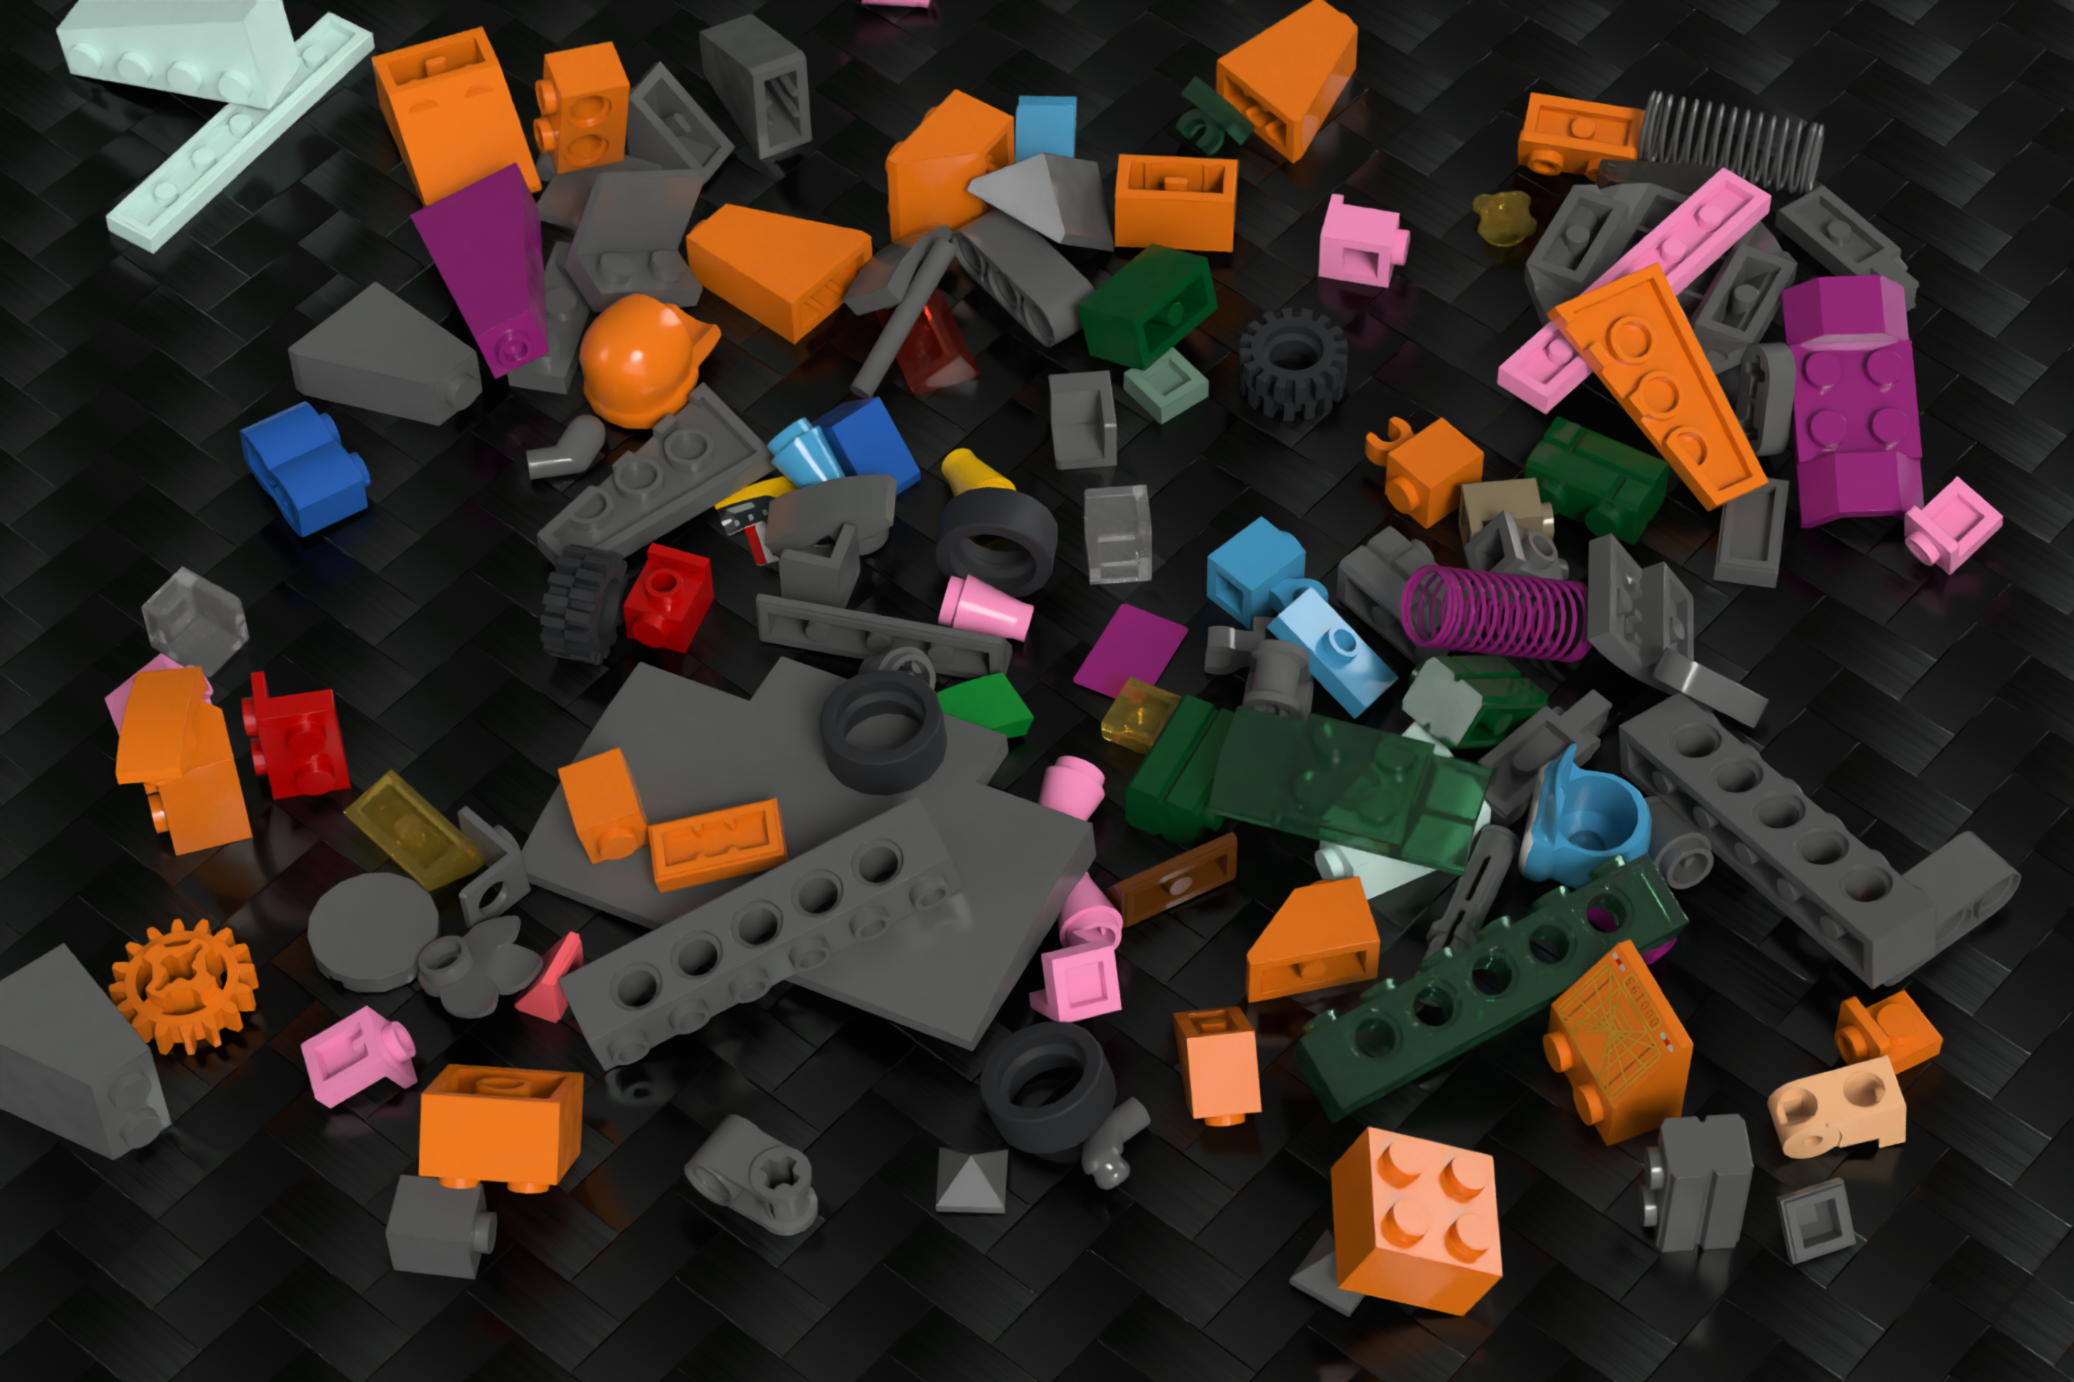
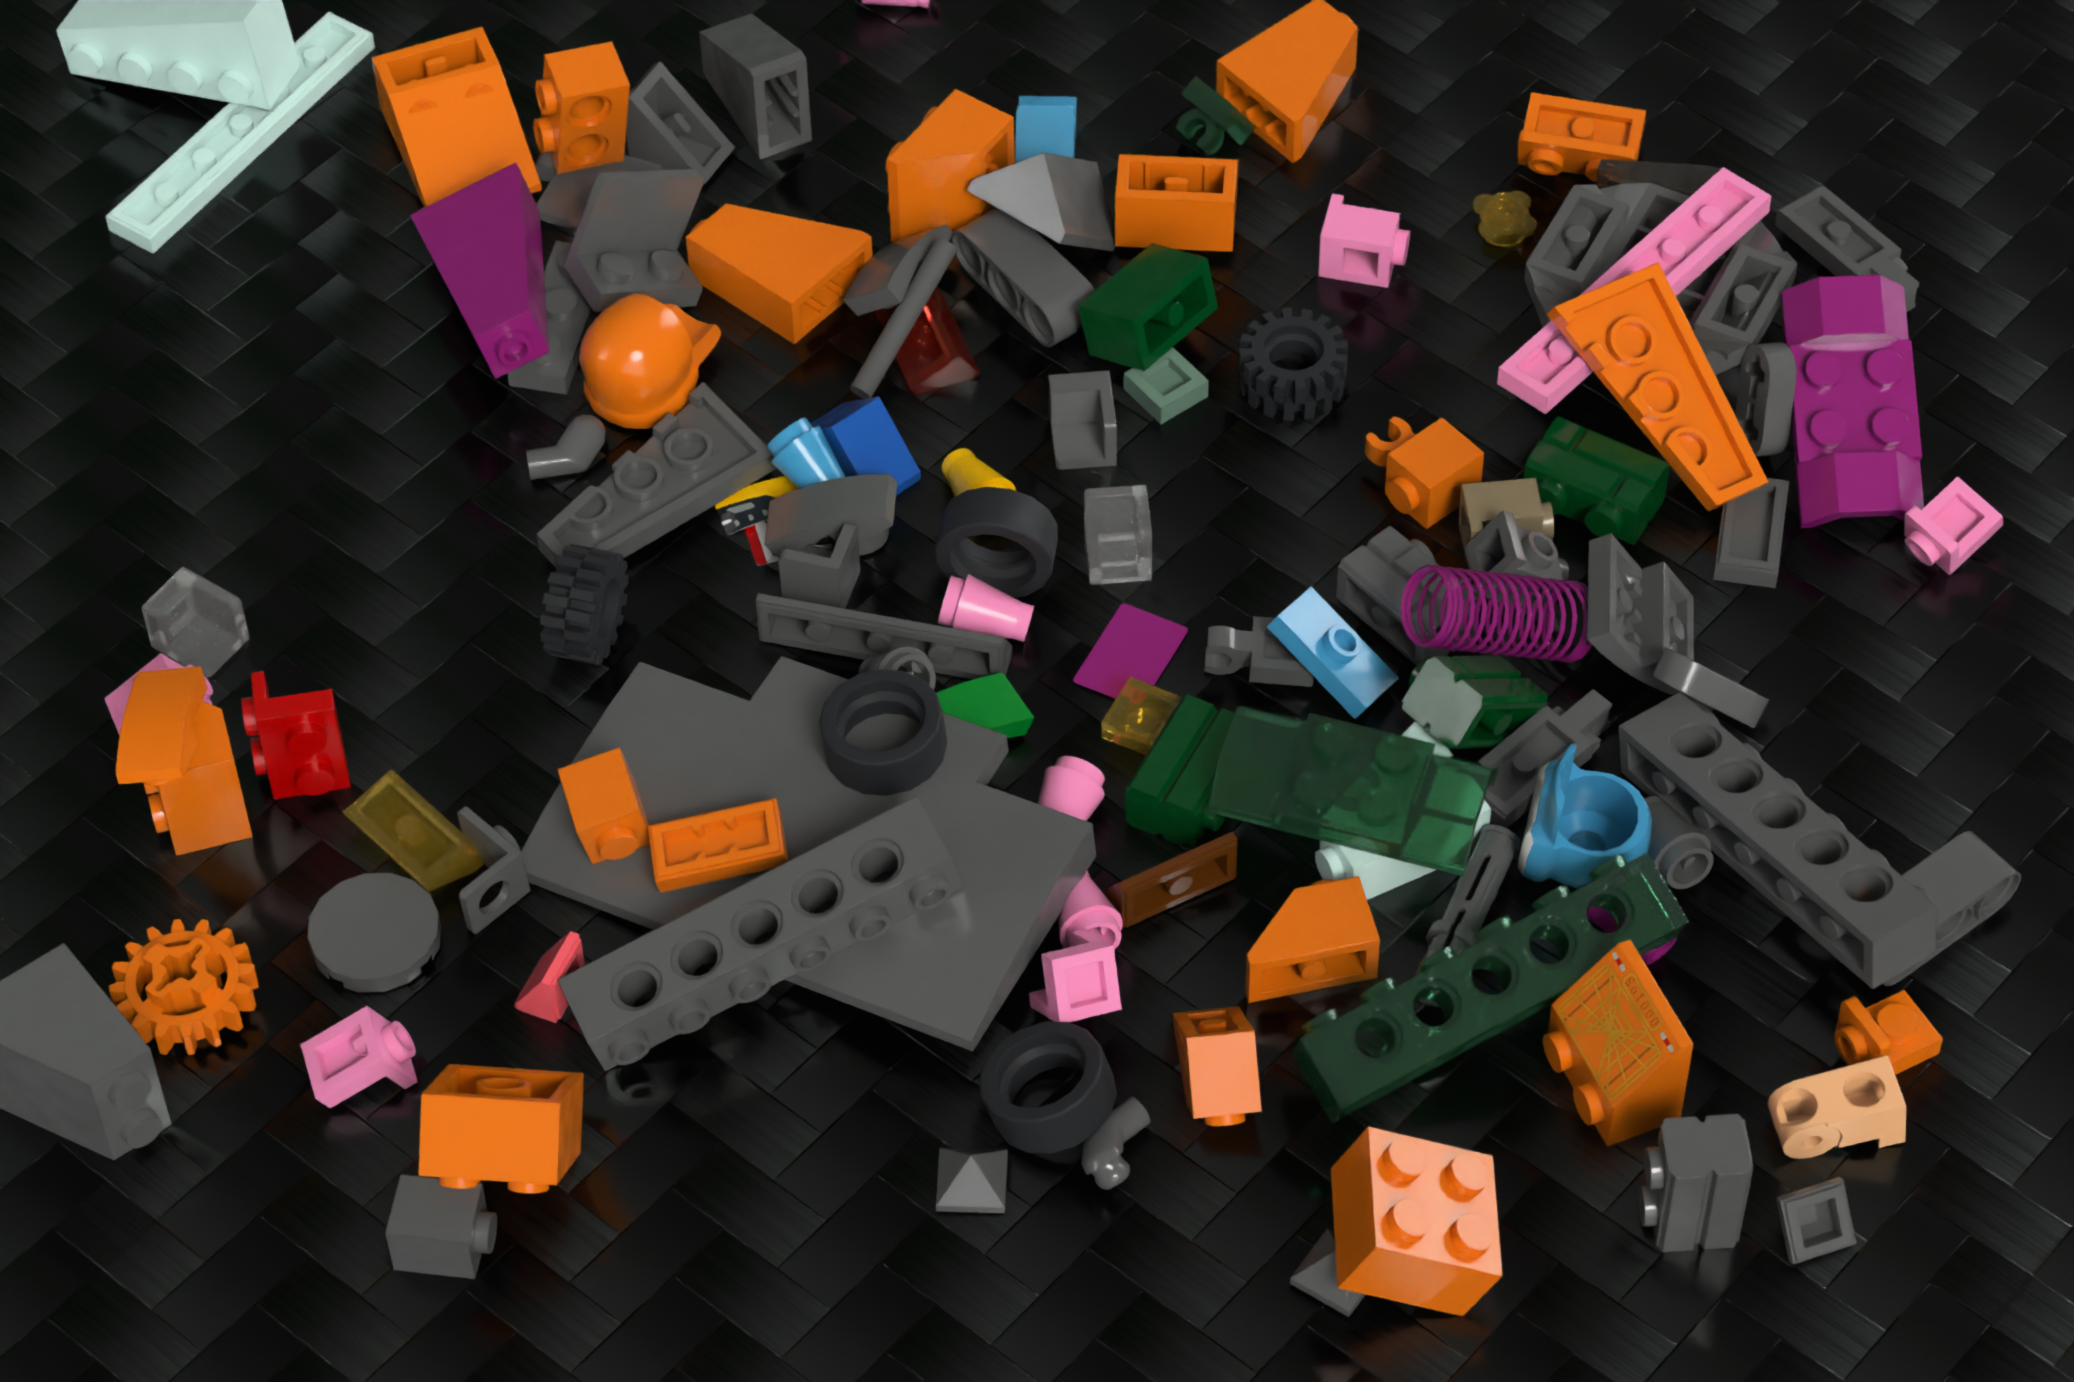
blue brick [240,401,371,538] -> none
dark grey slope [288,282,483,426] -> none
dark grey plate [418,916,544,1019] -> none
red brick [623,543,714,653] -> none
dark grey piece [684,1114,818,1236] -> none
dark azure brick [1207,516,1328,631] -> none
dark grey piece [1242,639,1314,737] -> none
dark grey piece [1637,90,1825,196] -> none

